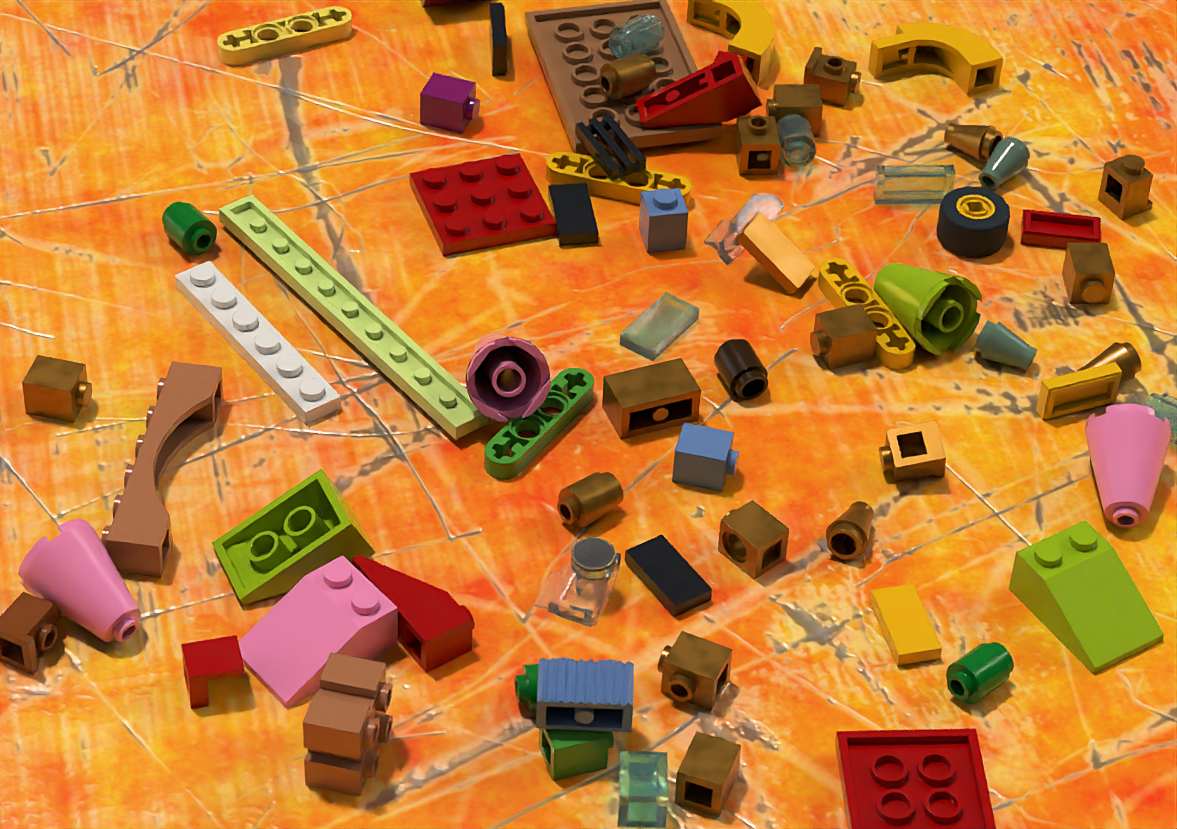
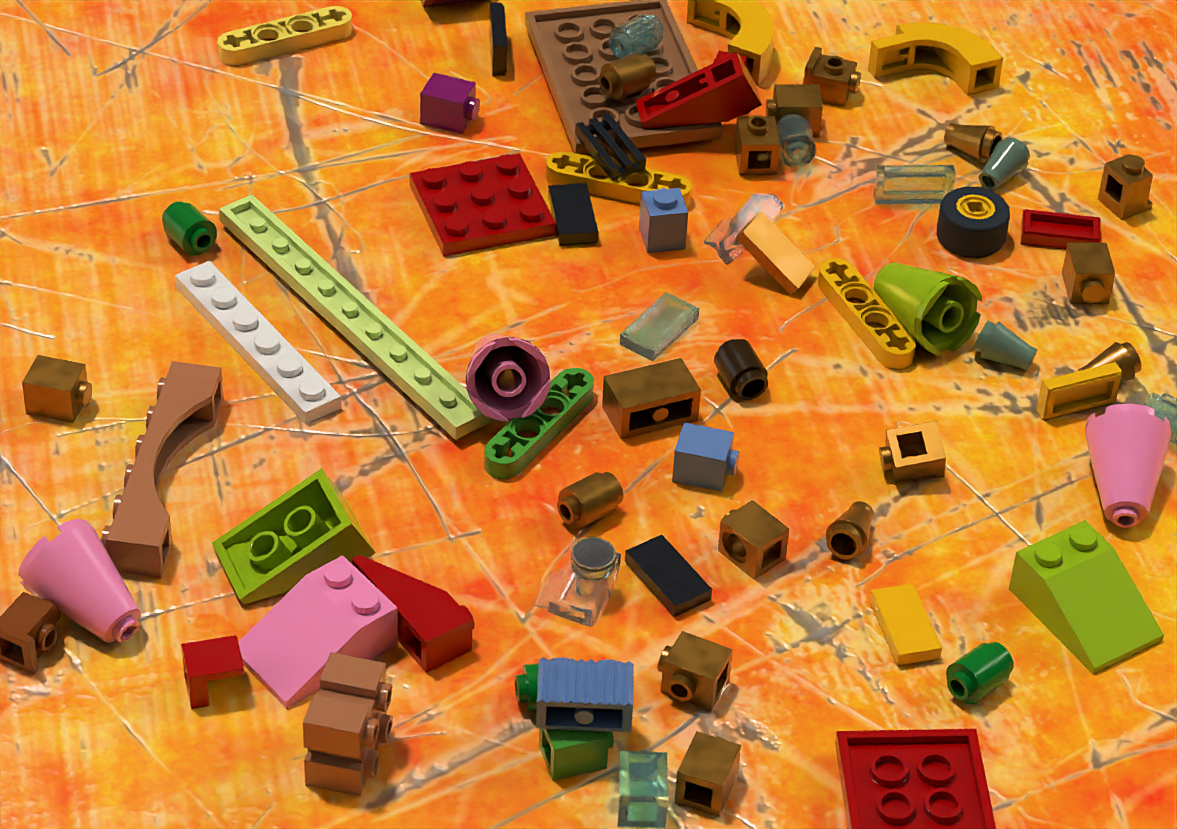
pearl gold brick [810,304,878,370] -> none

